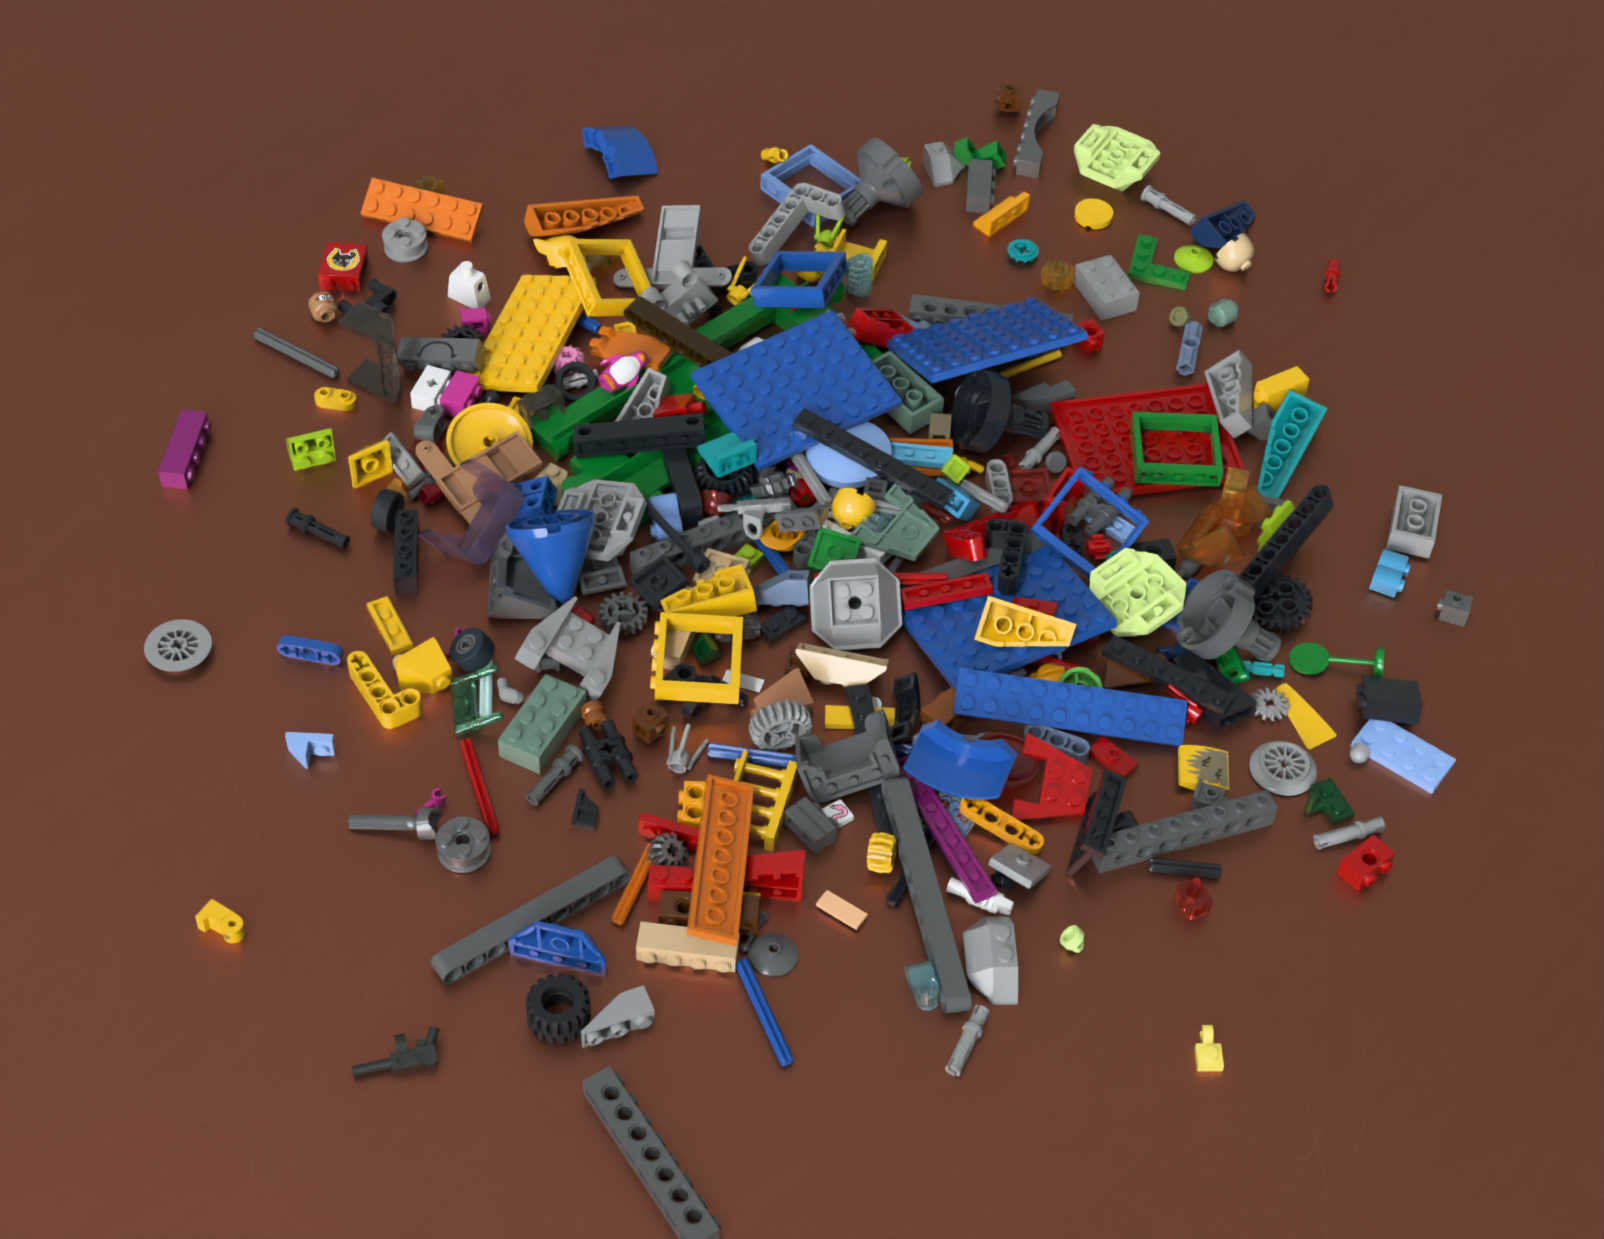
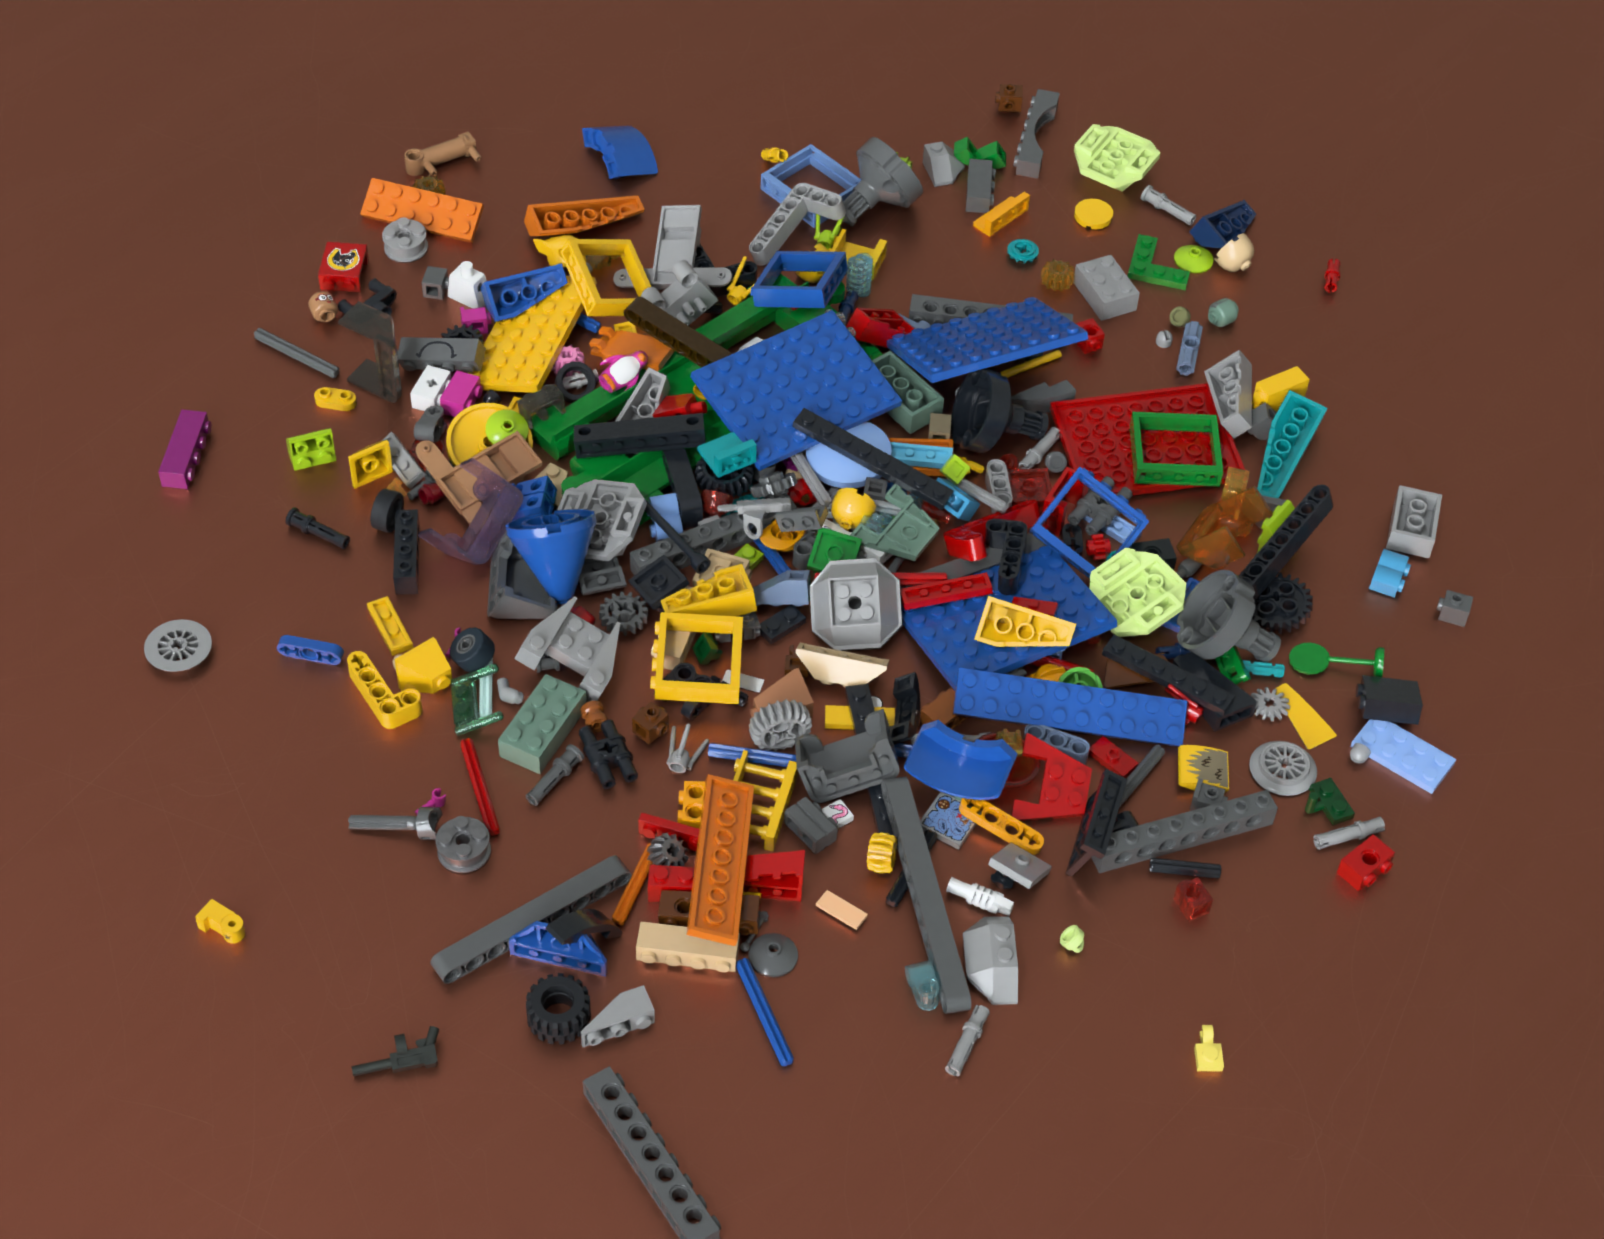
light blue slope [285,732,336,769] -> none
black tile [571,788,599,832] -> none
magenta tile [896,755,997,904] -> none
none -> medium nougat piece [404,131,481,176]
none -> dark grey brick [421,266,449,300]
none -> blue wedge [480,263,568,322]
none -> lime dish [485,410,529,445]
none -> black slope [545,909,623,945]
none -> dark blue pin [838,290,859,325]
none -> clear yellow tile [995,729,1023,756]
none -> dark grey axle [1119,745,1165,808]
none -> light grey hinge [1156,330,1173,348]

